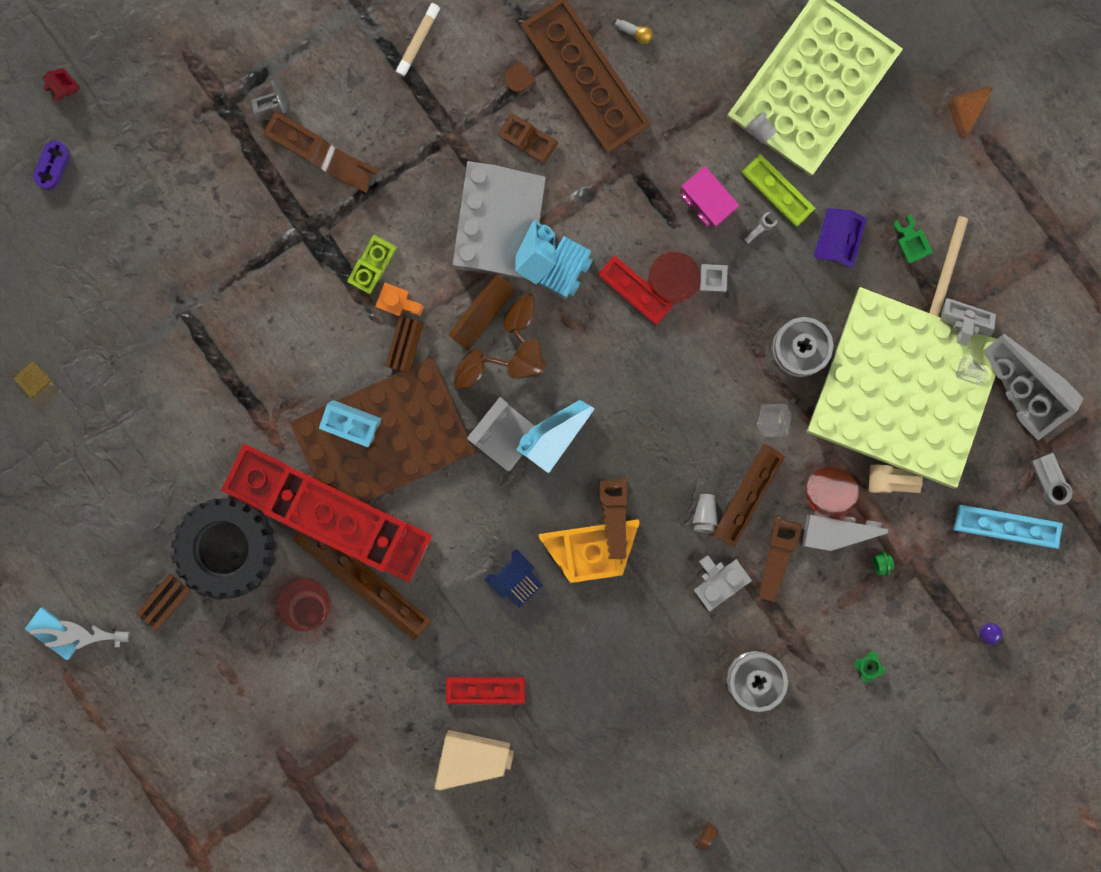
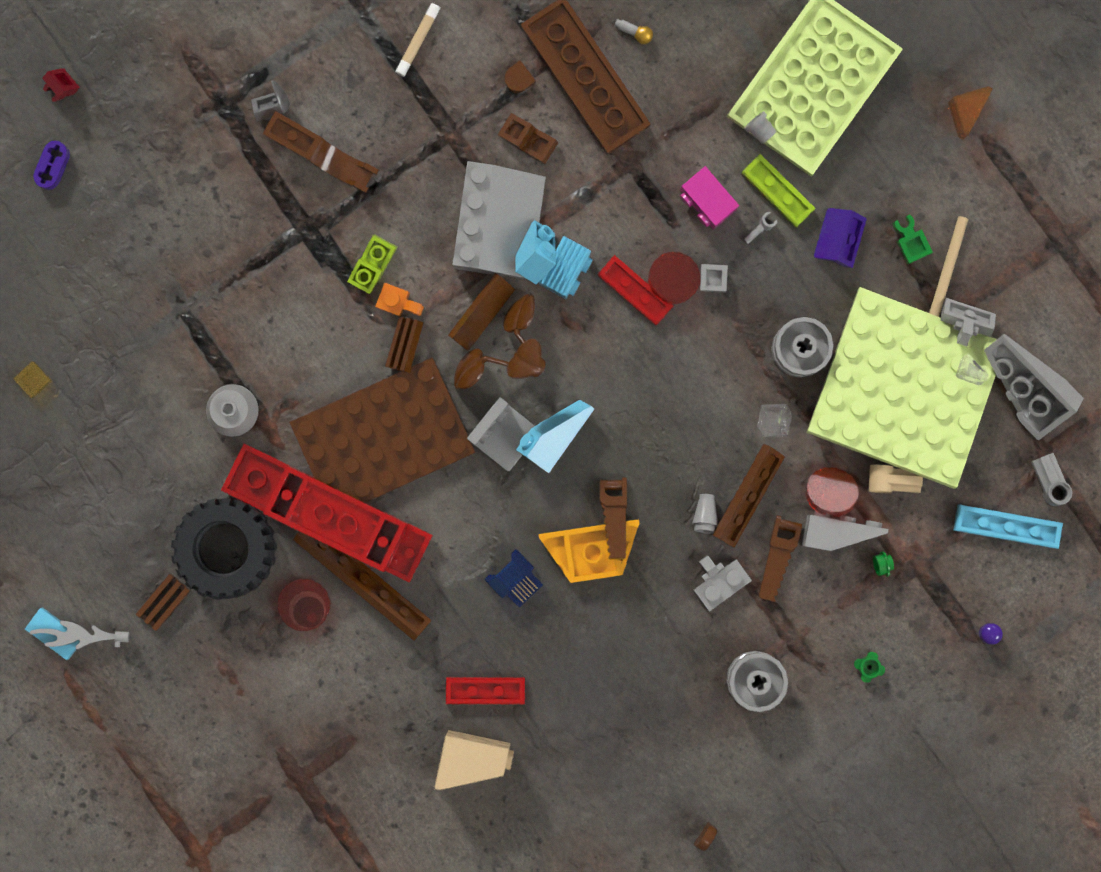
medium azure hinge [319,400,382,447] -> none
none -> light grey cone [206,384,258,437]

